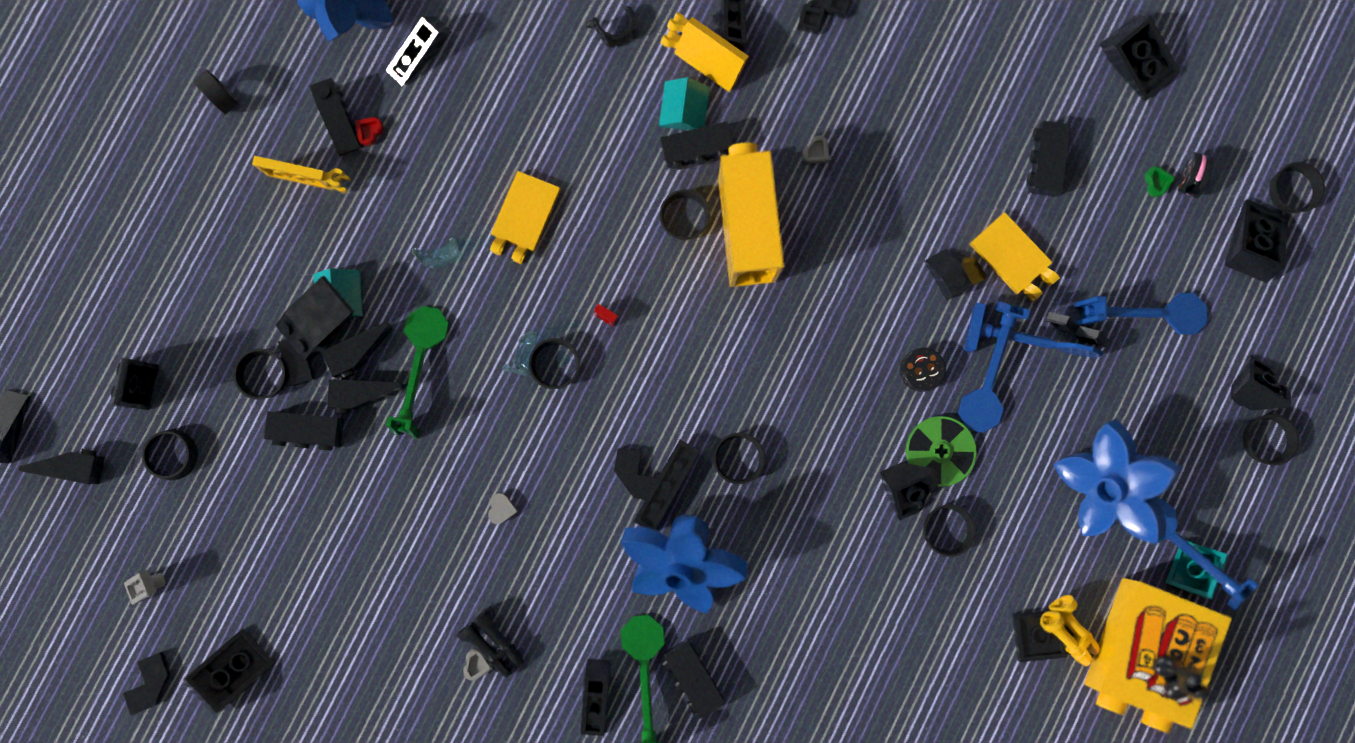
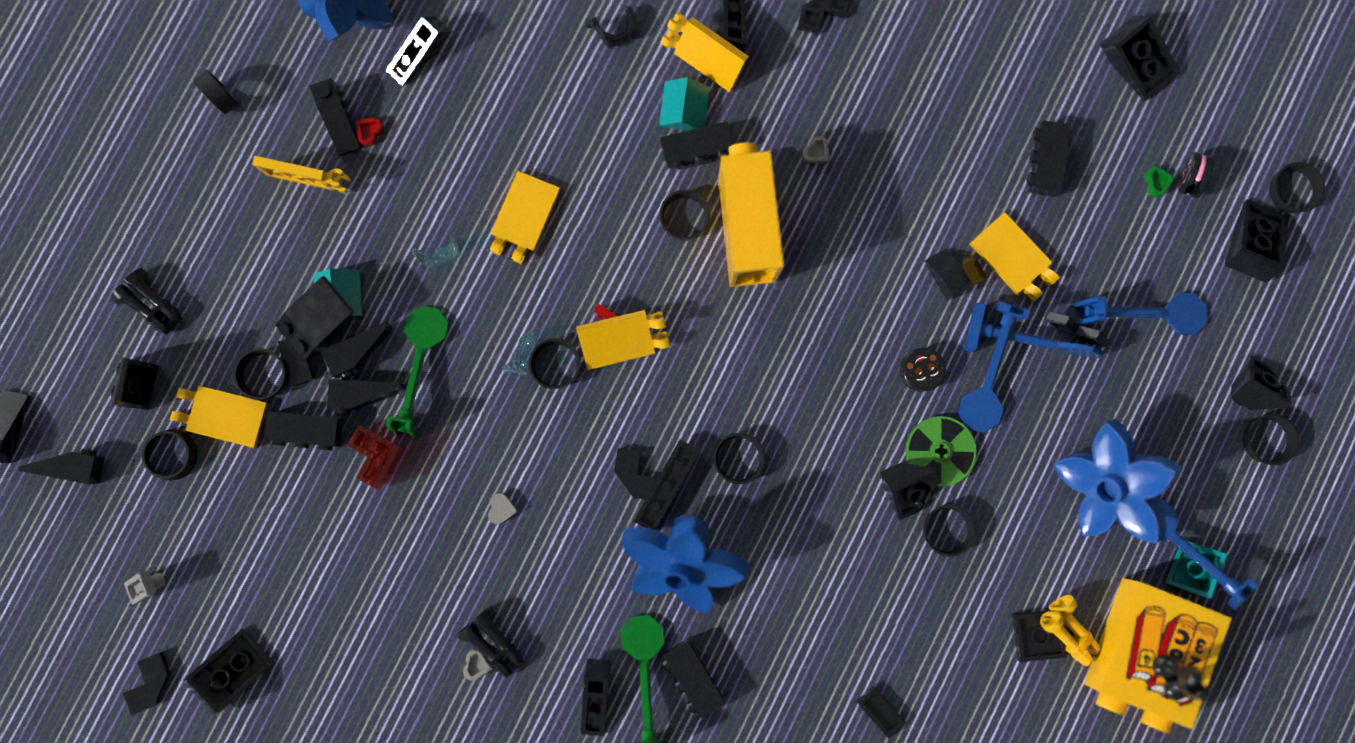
none -> black piece [111,268,182,335]
none -> yellow tile [170,386,269,448]
none -> clear red brick [347,425,406,489]
none -> yellow tile [576,310,670,370]
none -> black tile [856,686,906,739]

